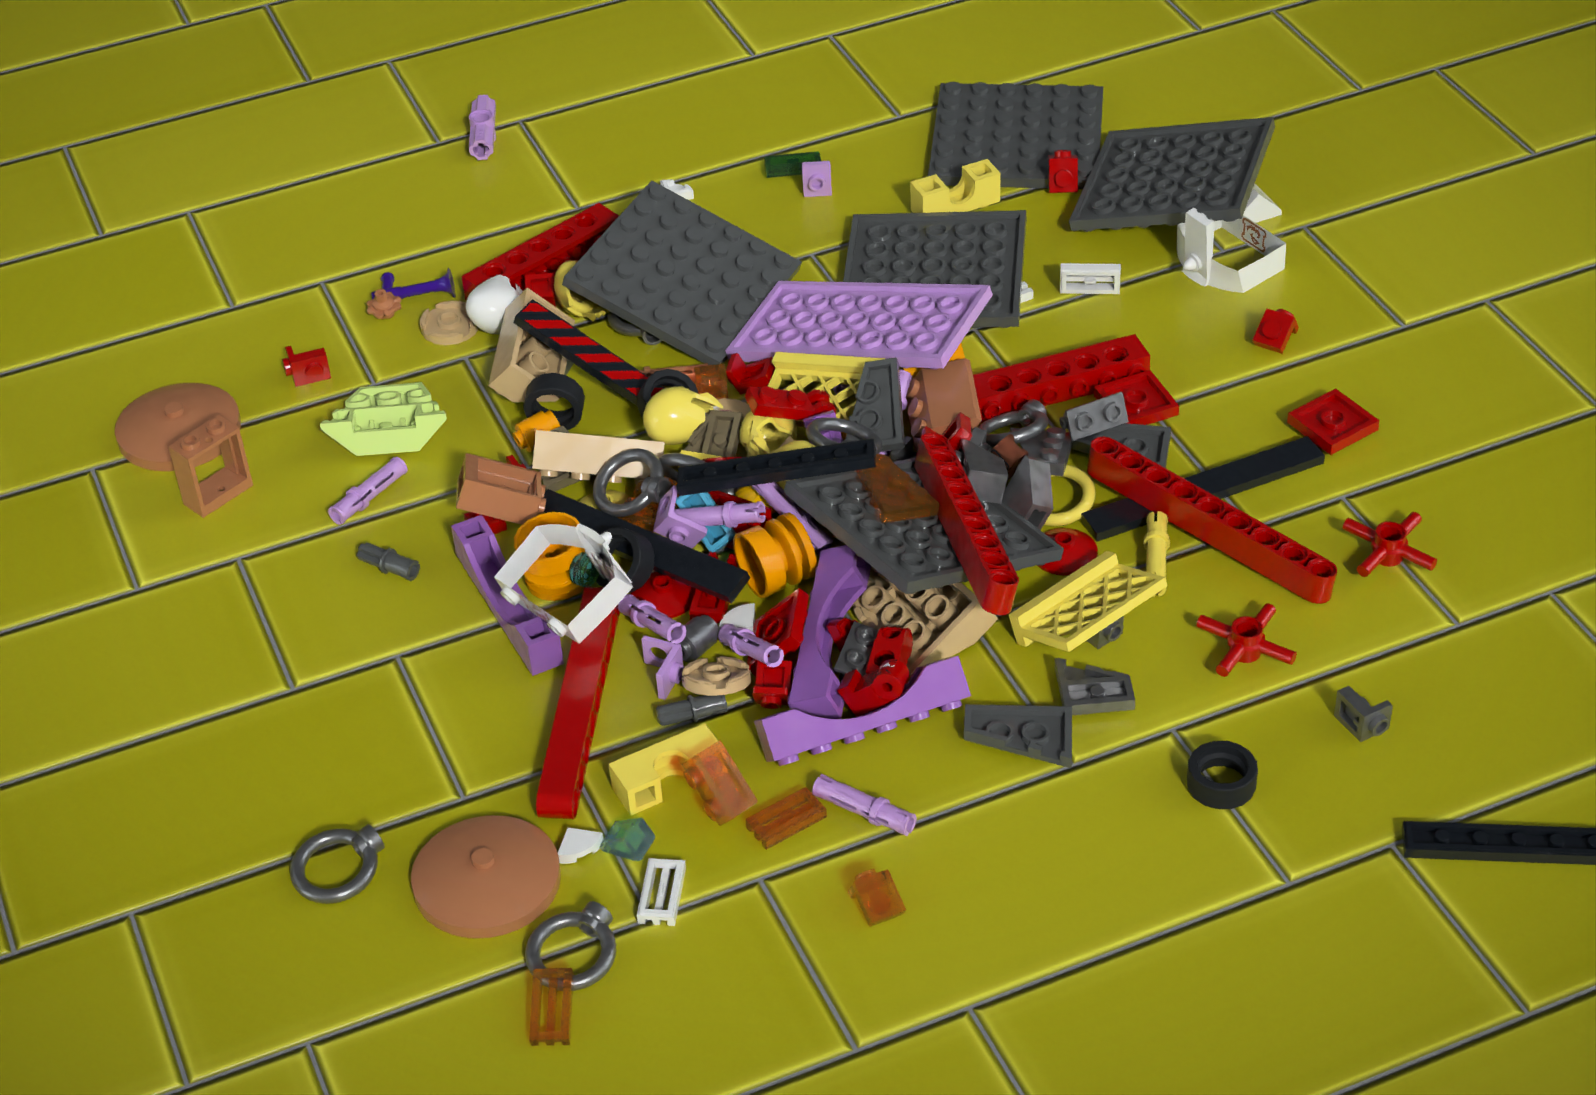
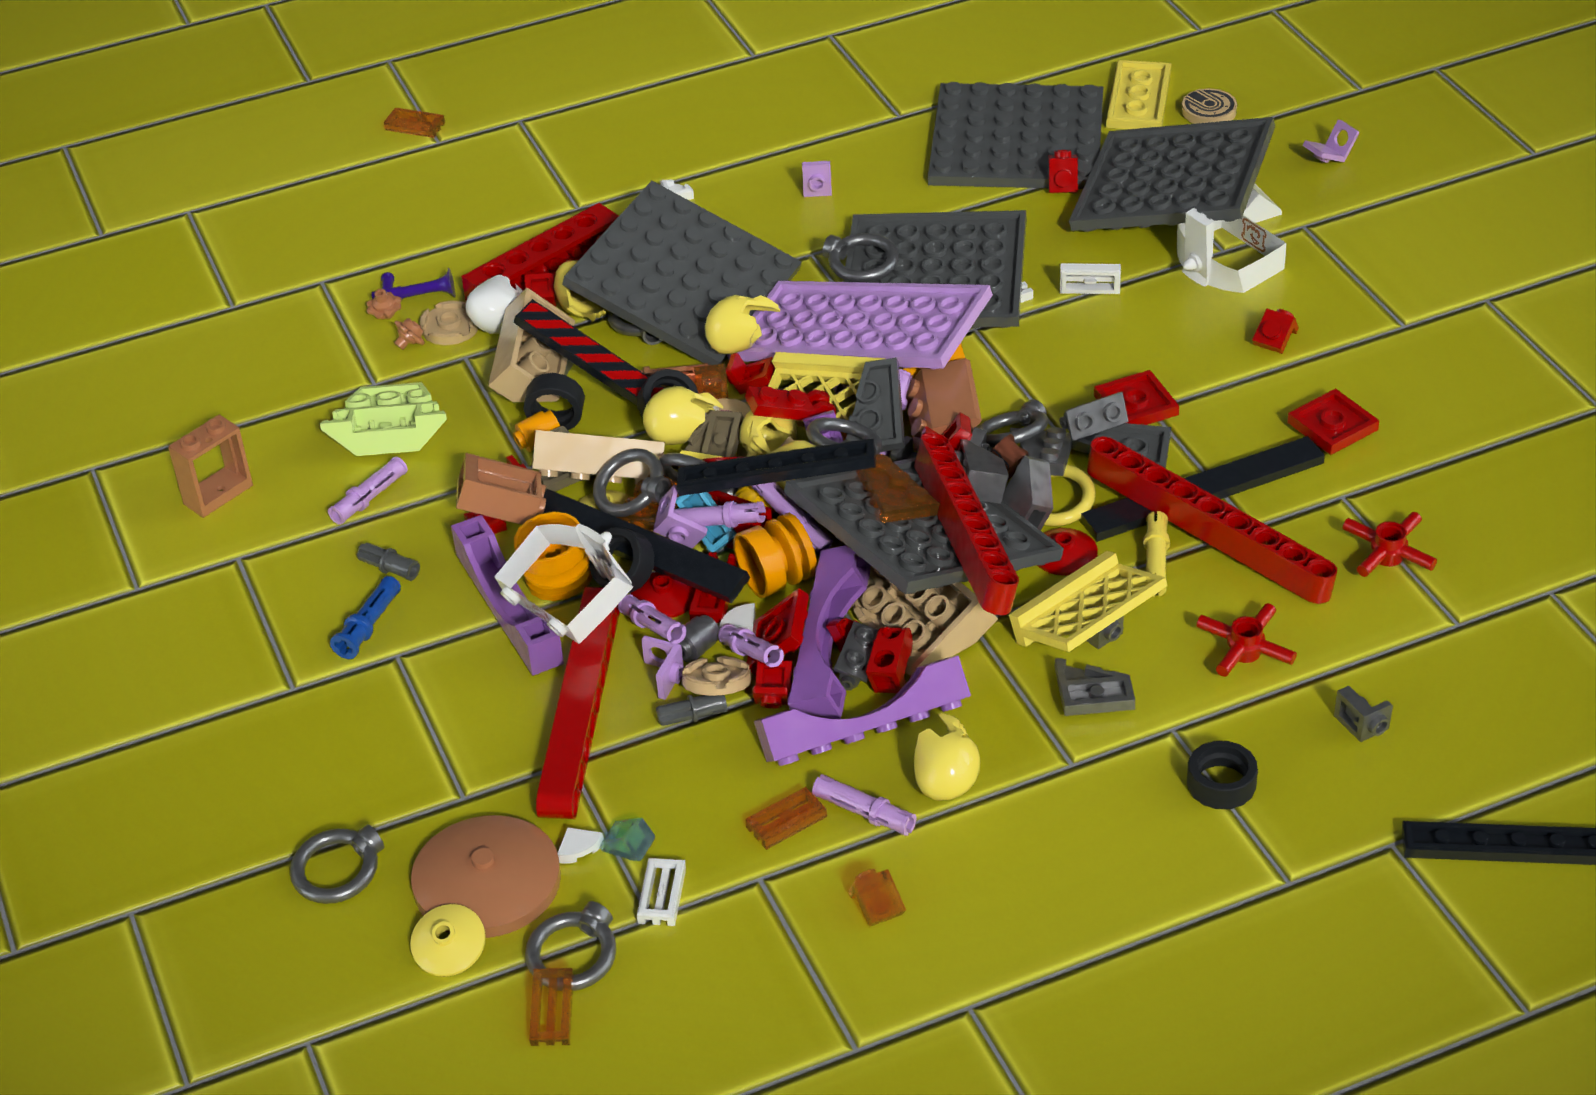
nougat dish [115,383,241,471] -> none
red bracket [282,346,331,387] -> none
lavender piece [469,95,496,160] -> none
clear green tile [569,552,599,587] -> none
light yellow arch [609,723,727,816] -> none
clear orange bracket [681,740,758,826] -> none
clear green tile [764,151,821,178] -> none
red leg [837,659,910,717] -> none
light yellow arch [910,159,1001,213] -> none
dark grey wing [964,704,1072,768] -> none
red brick [973,334,1150,423] -> none
none -> blue pin [330,576,401,659]
none -> clear orange tile [384,108,445,138]
none -> nougat plant [394,318,425,350]
none -> light yellow dish [410,904,486,977]
none -> light yellow helmet [705,295,780,354]
none -> flat silver piece [822,233,899,282]
none -> light yellow helmet [914,713,980,801]
none -> light yellow tile [1106,60,1171,129]
none -> tan tile [1182,88,1237,124]
none -> lavender bracket [1302,119,1359,163]

